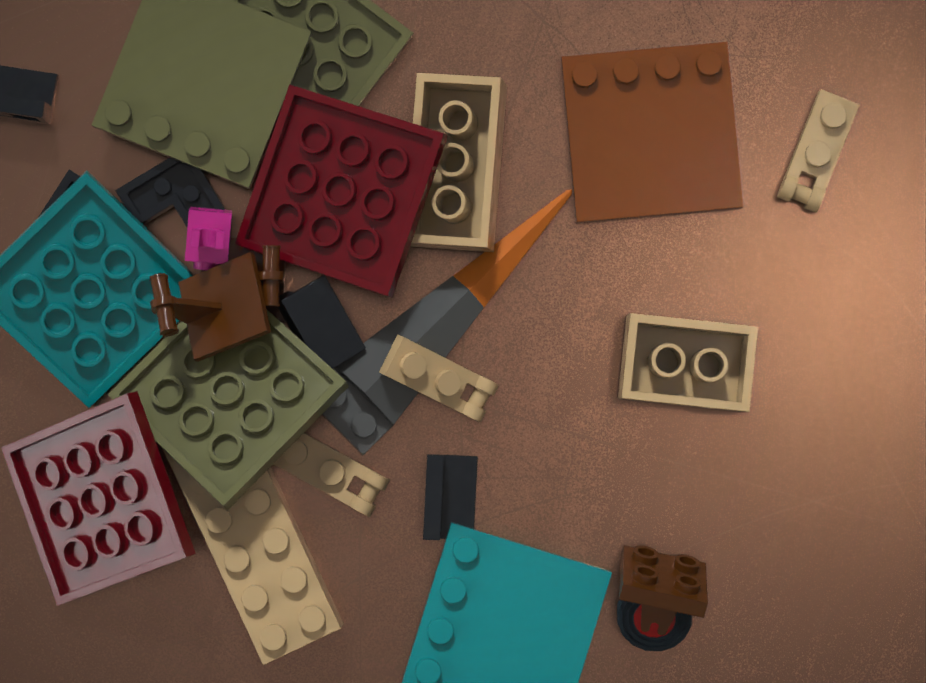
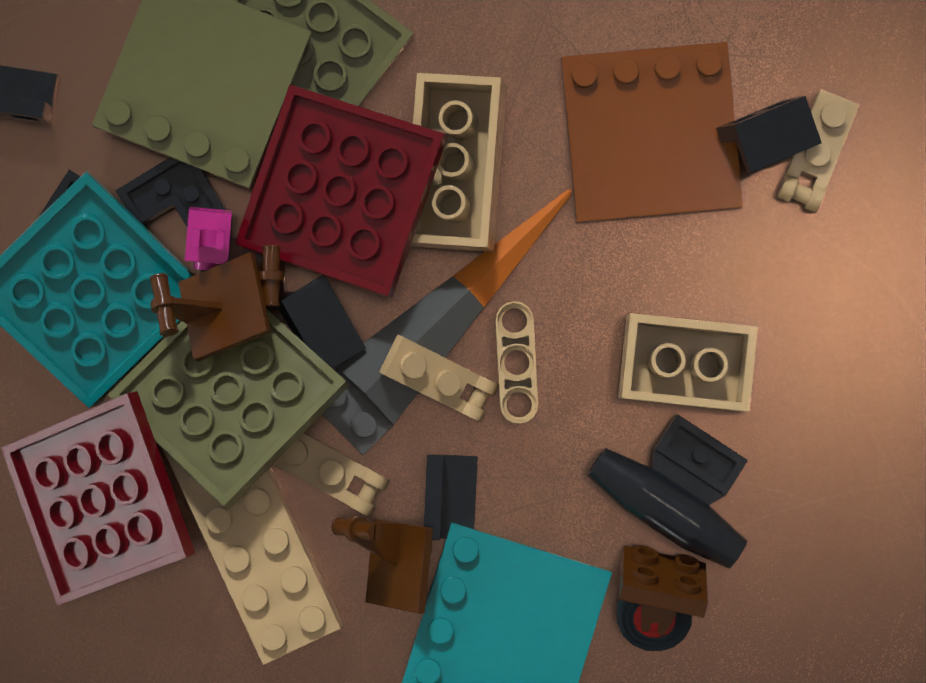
none -> reddish brown plate [331,516,433,614]
none -> tan beam [495,301,538,424]
none -> black plate [587,414,748,569]
none -> black panel [716,96,822,173]

